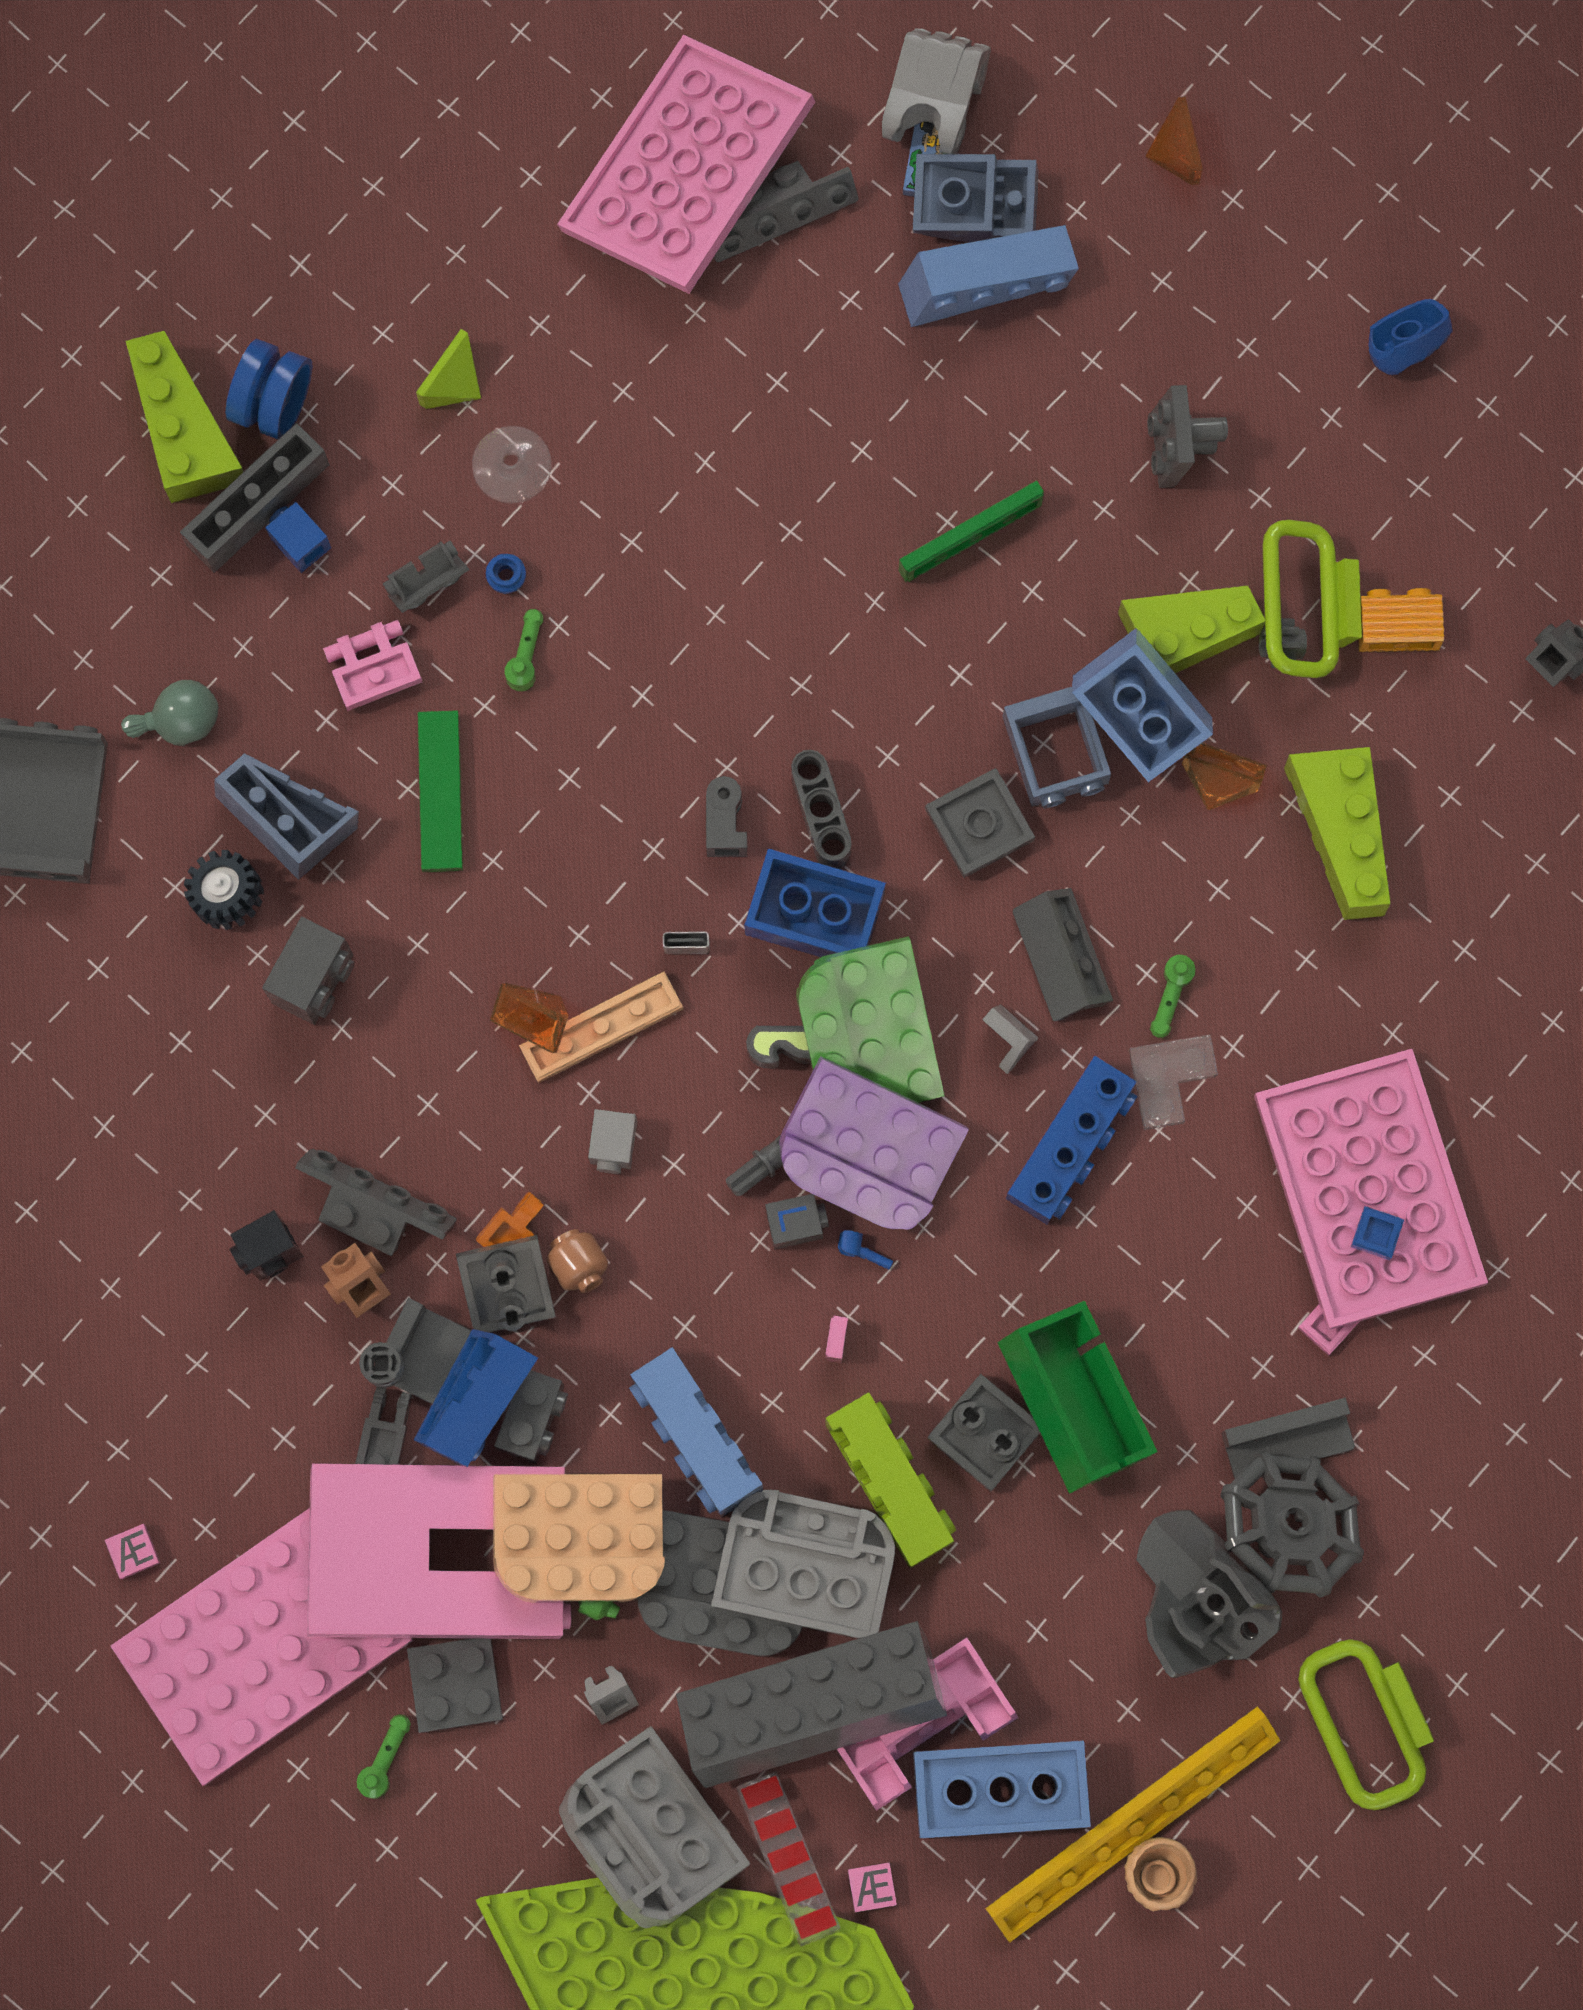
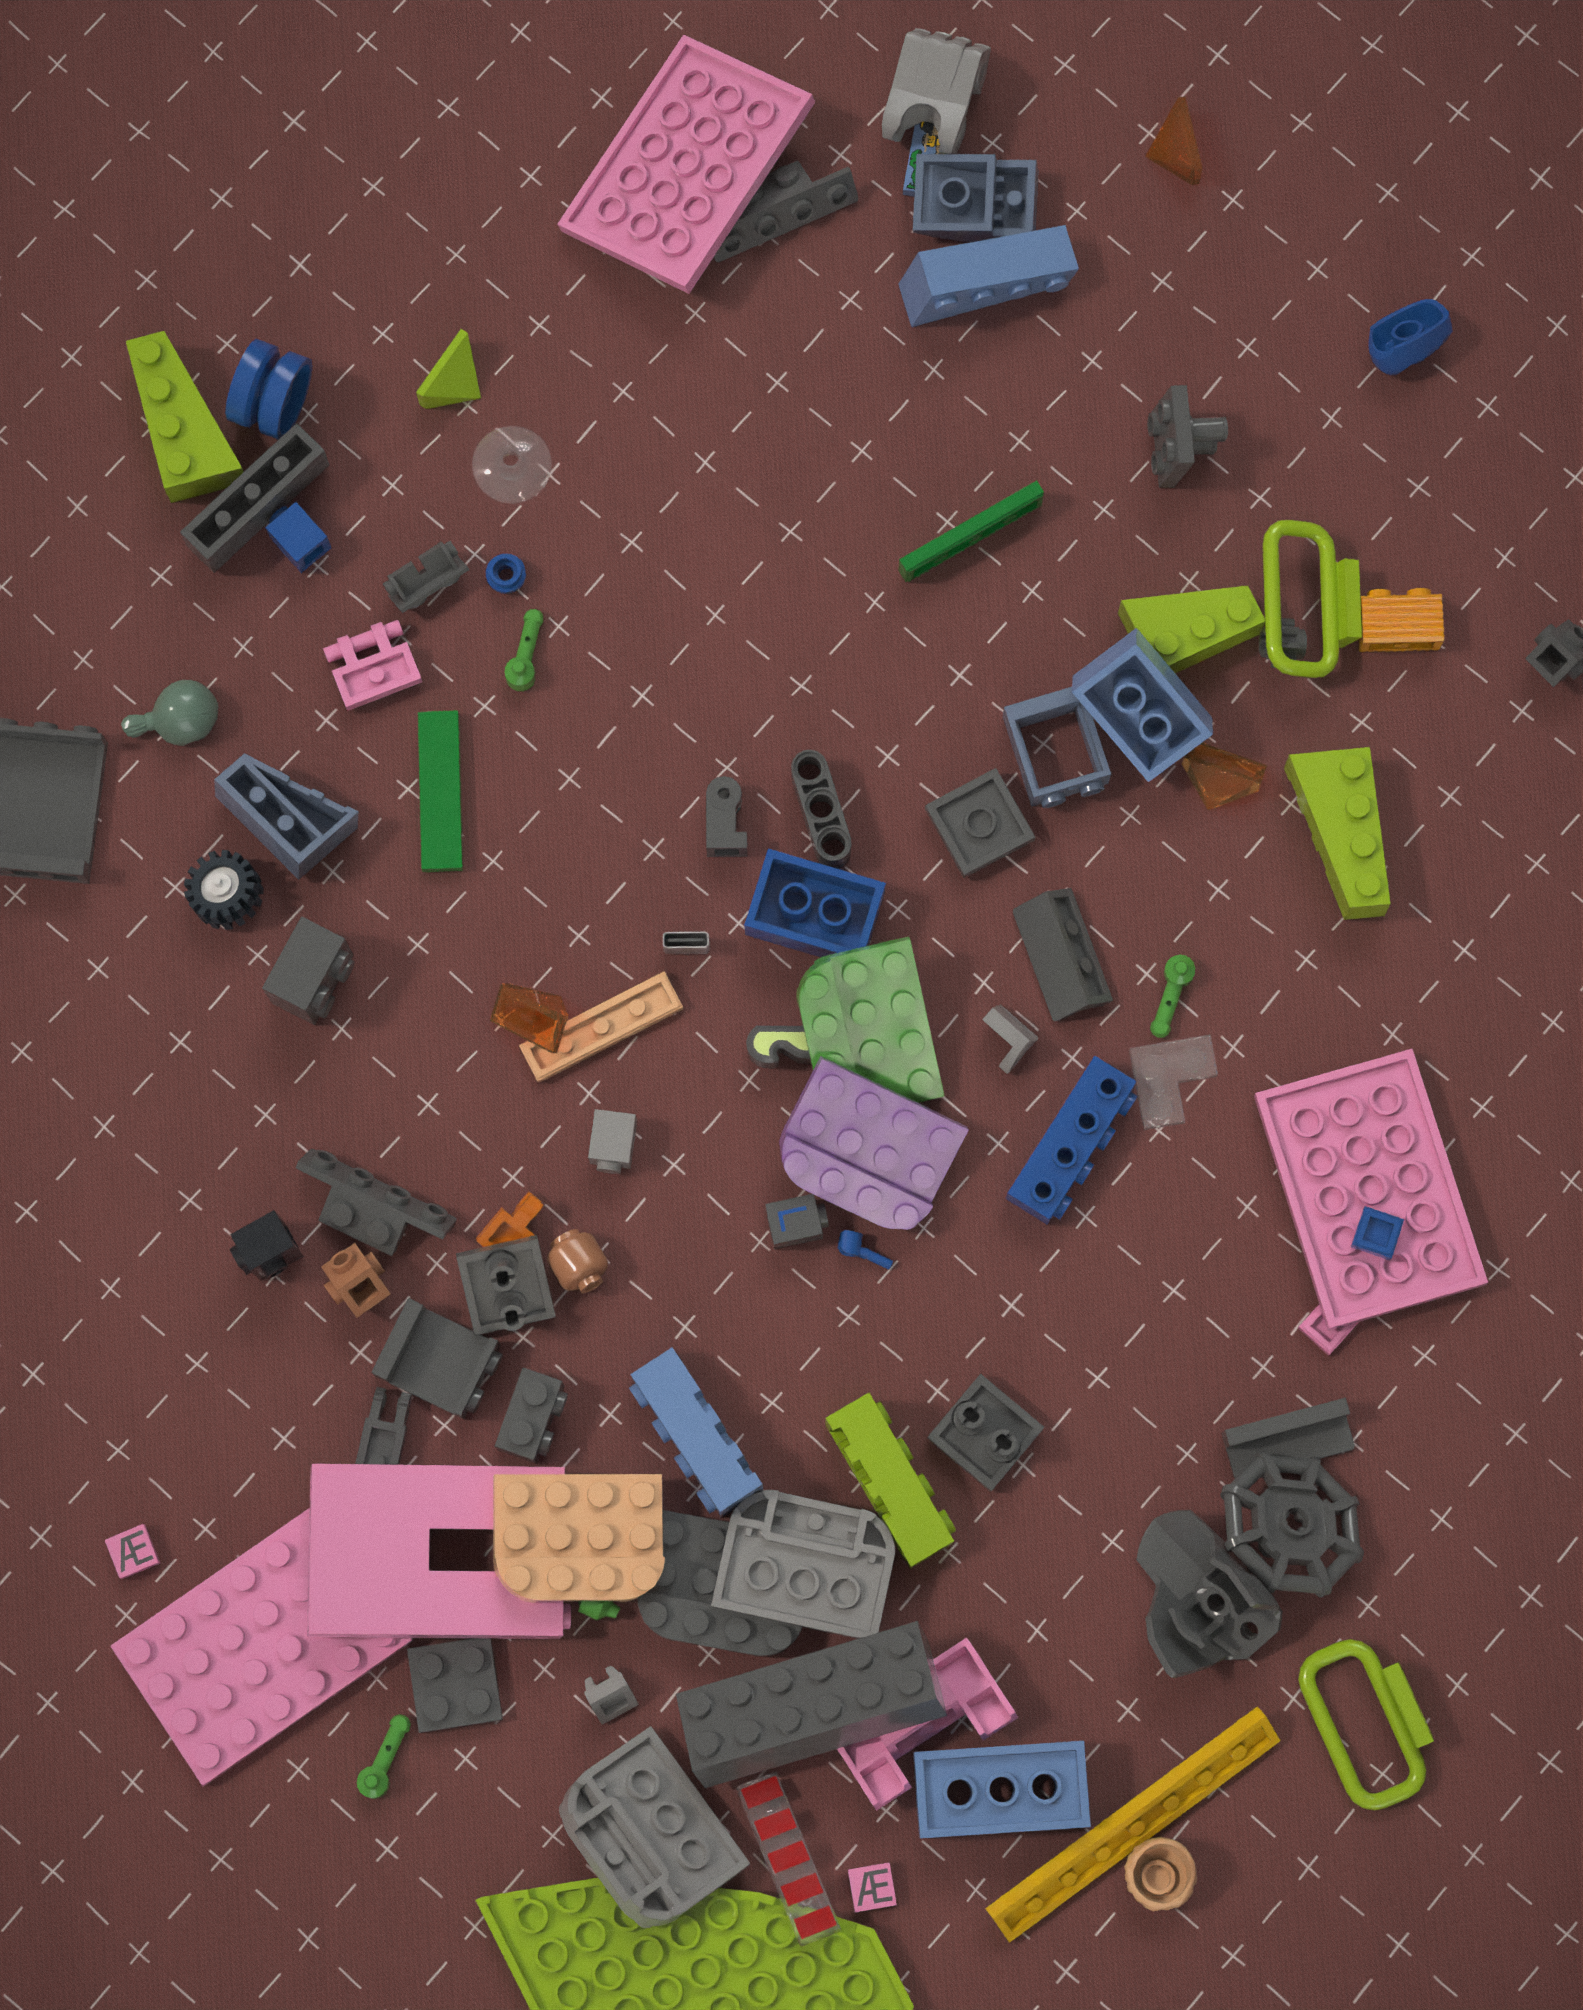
dark grey wheel [359,1342,405,1388] -> none
blue wedge [414,1329,538,1467] -> none
dark grey axle [726,1135,783,1196] -> none
bright pink tile [825,1316,848,1363] -> none
green piece [997,1301,1158,1494] -> none

